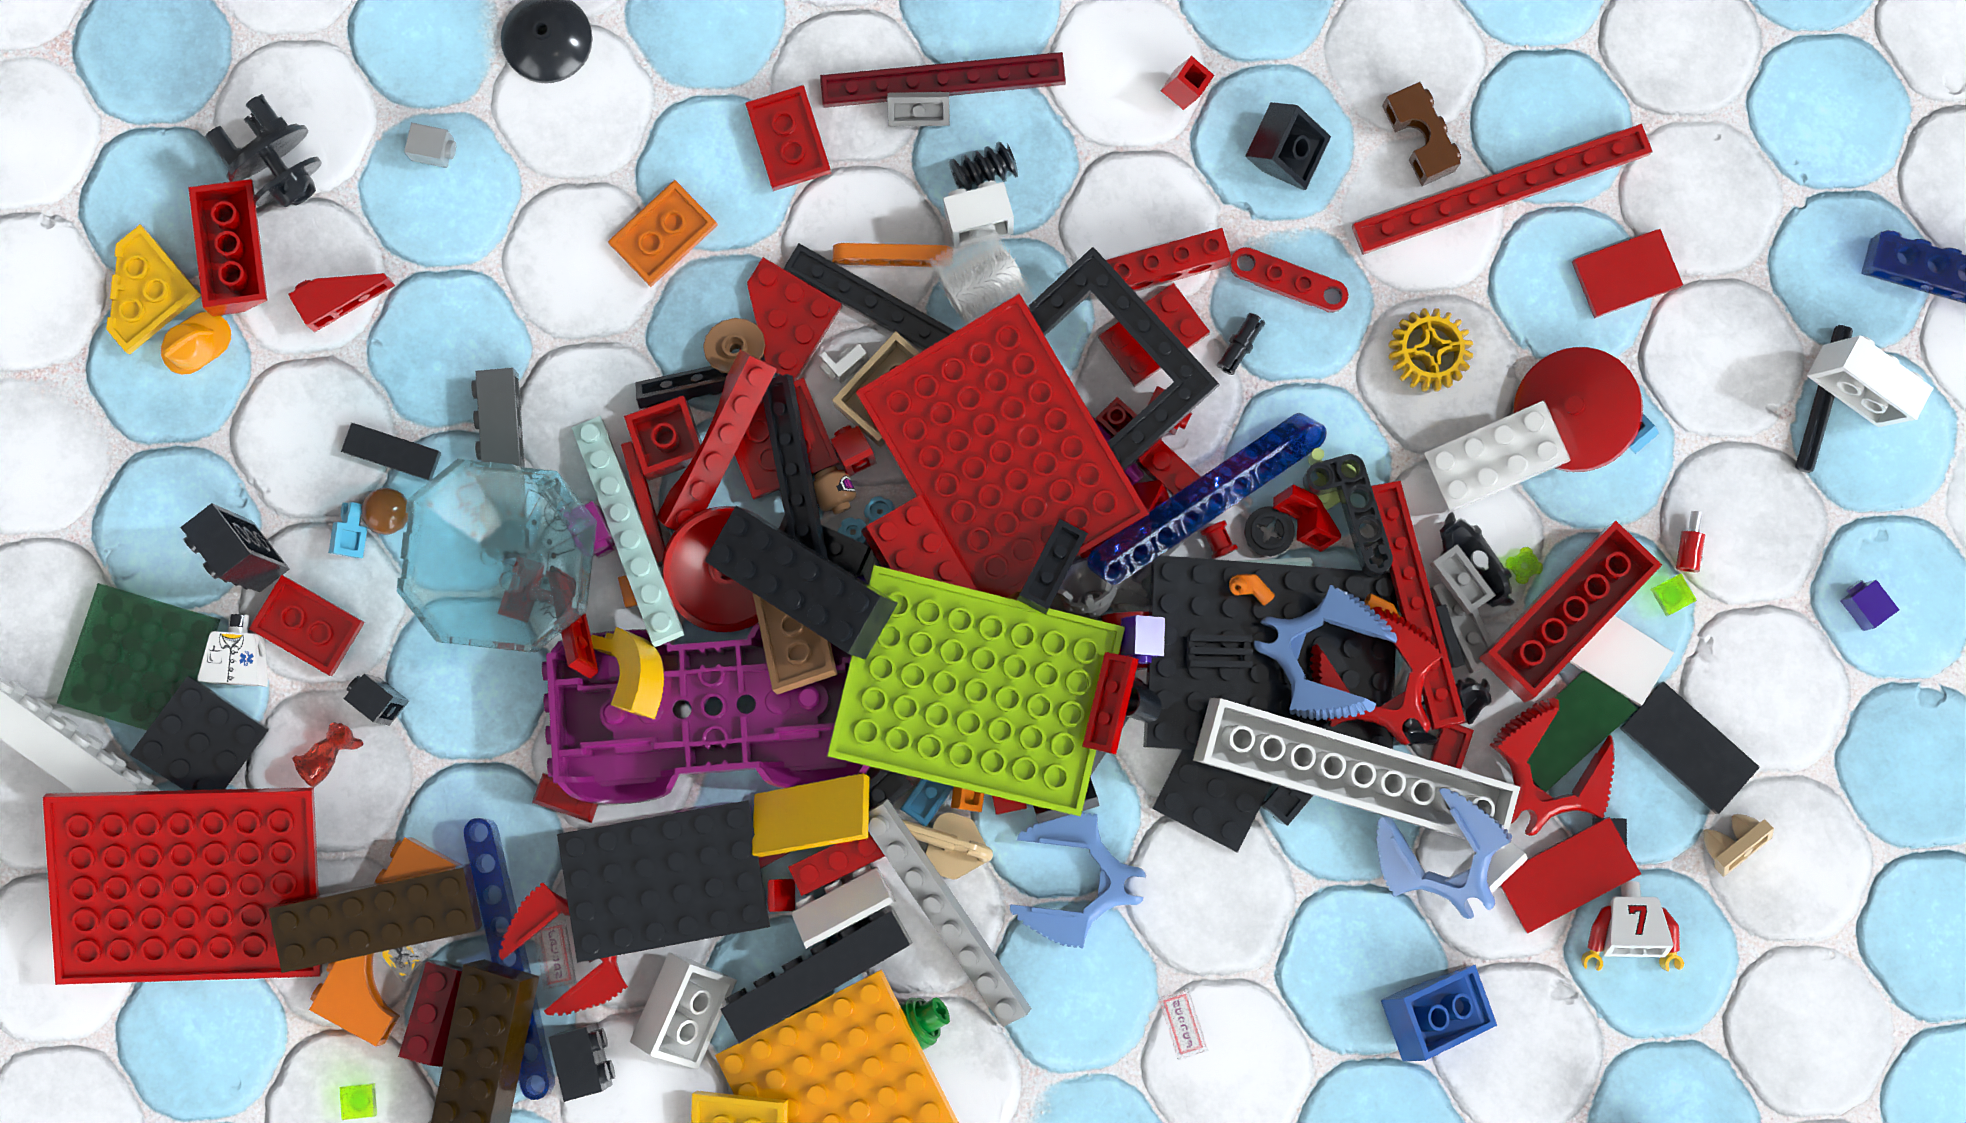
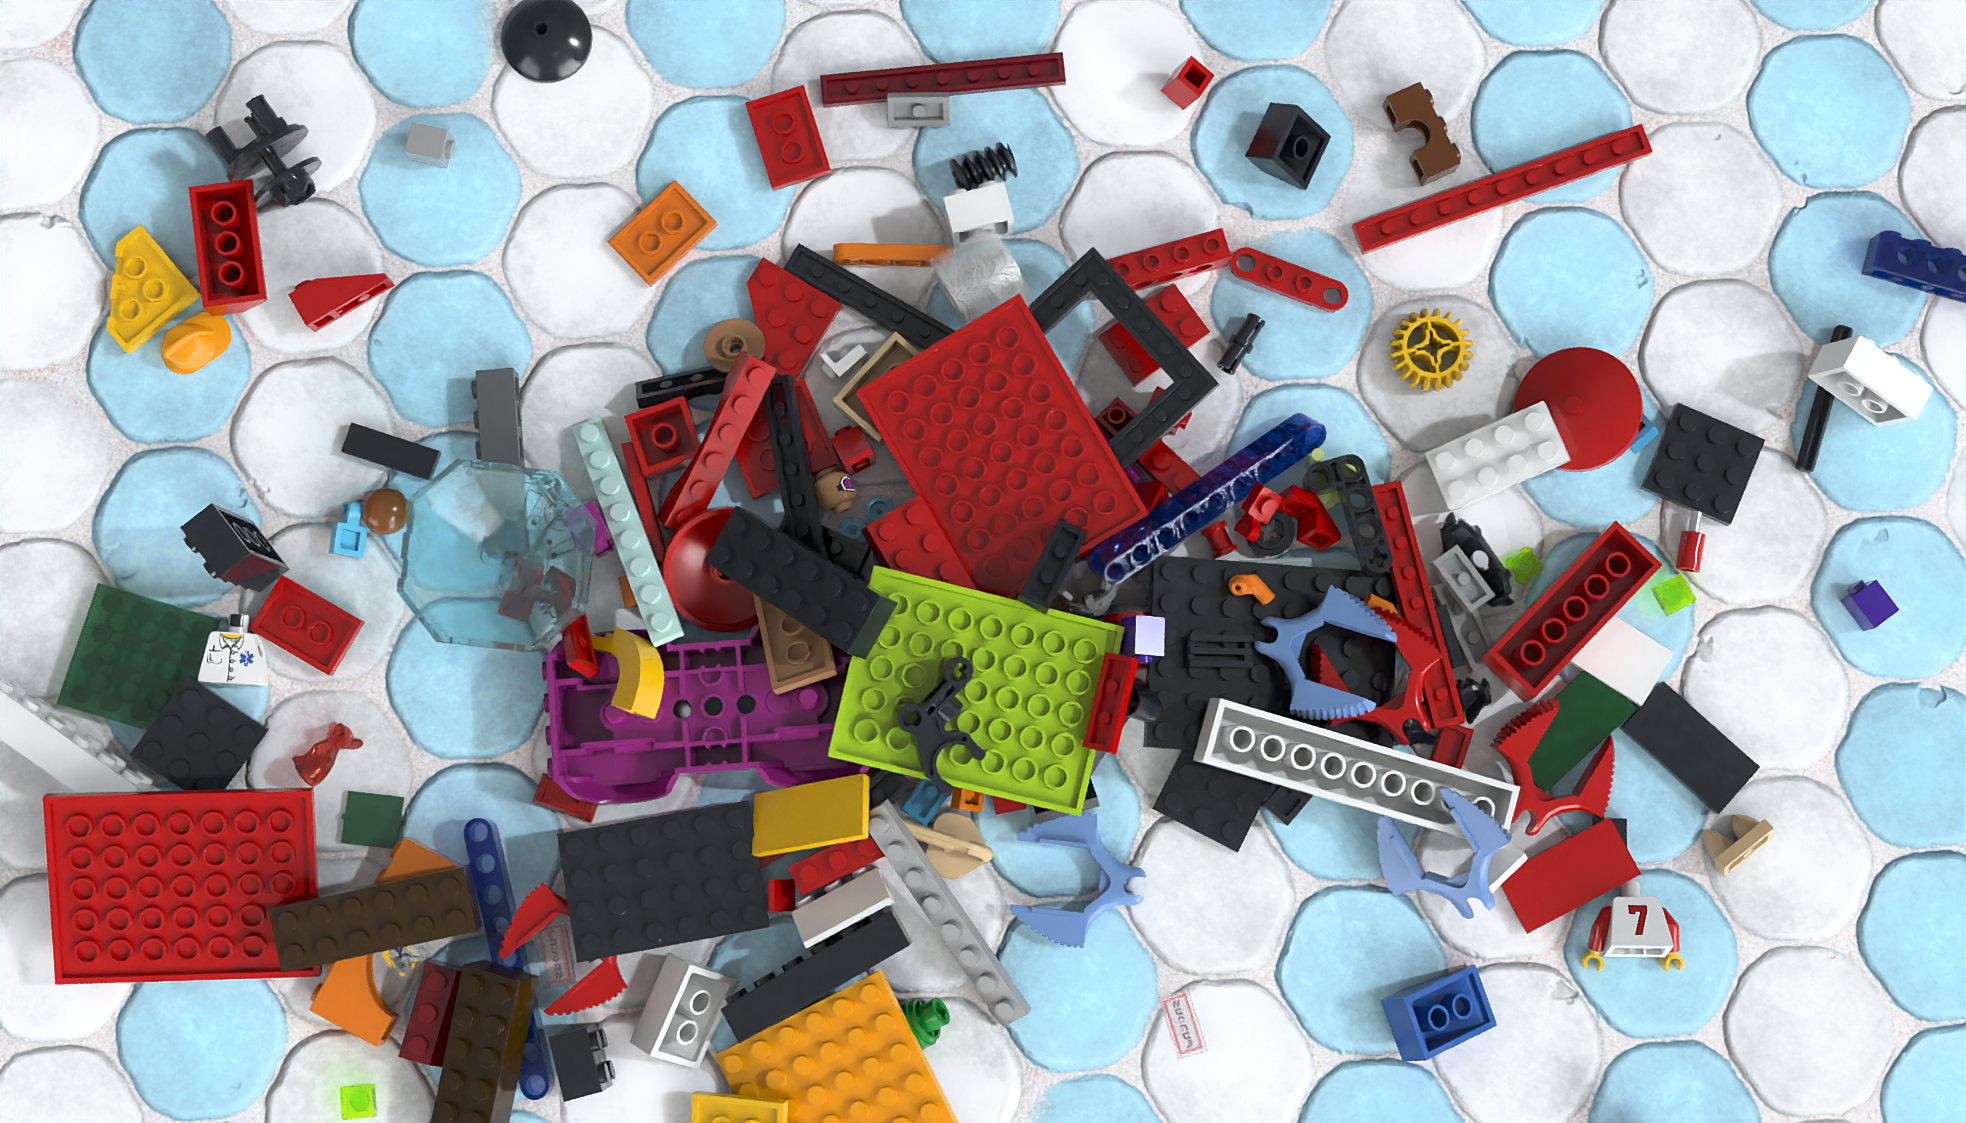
black brick [343,673,409,726] -> none
red tile [1572,229,1683,319] -> none
none -> clear green piece [341,791,405,849]
none -> black piece [892,655,986,794]
none -> red plate [1234,482,1283,543]
none -> black plate [1640,403,1765,526]

